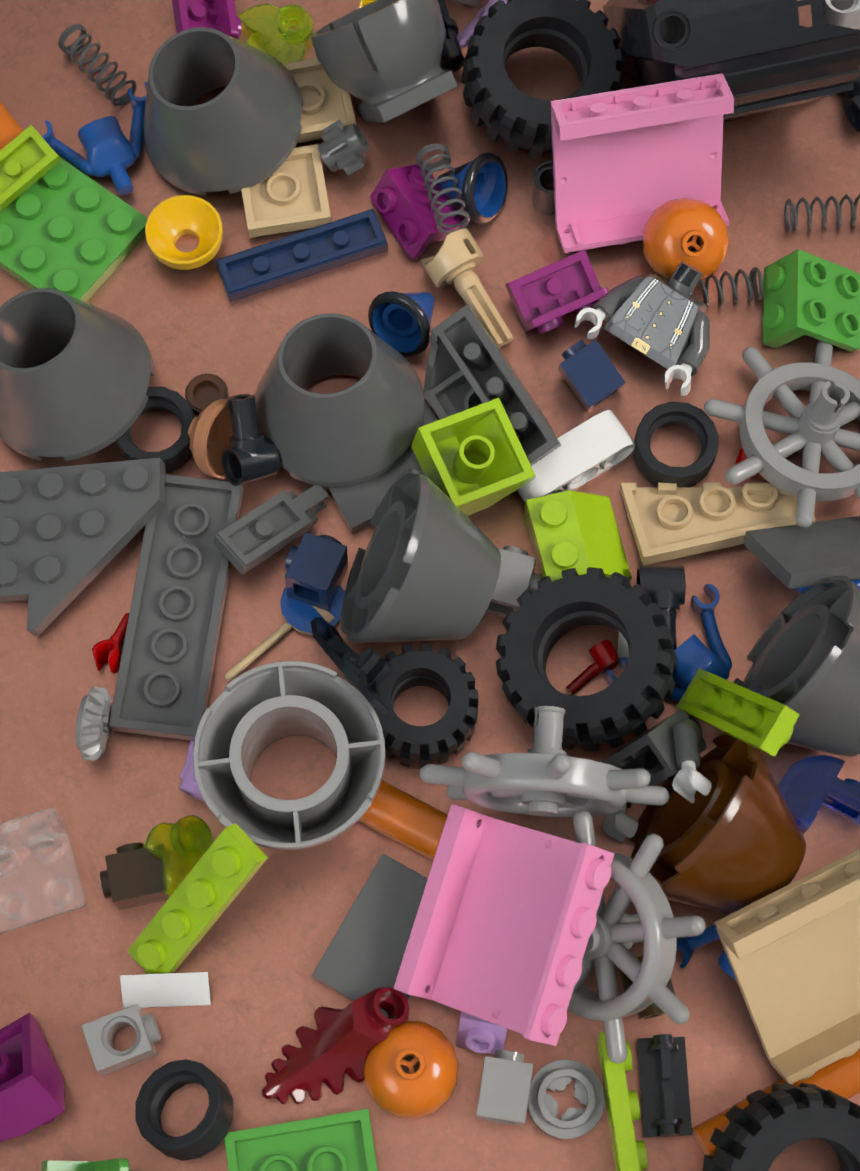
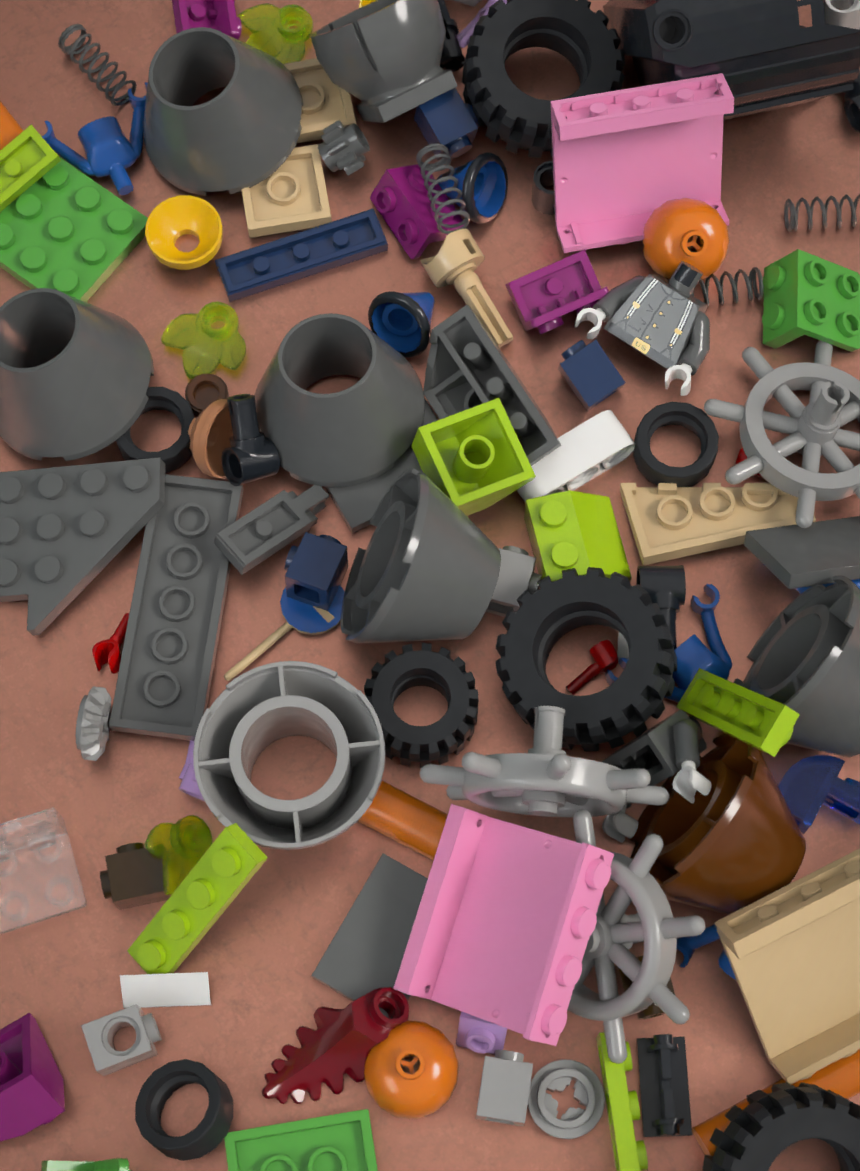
black piece [311,617,392,716] -> none
none -> clear neon green plate [161,302,246,379]
none -> dark blue brick [414,88,479,160]

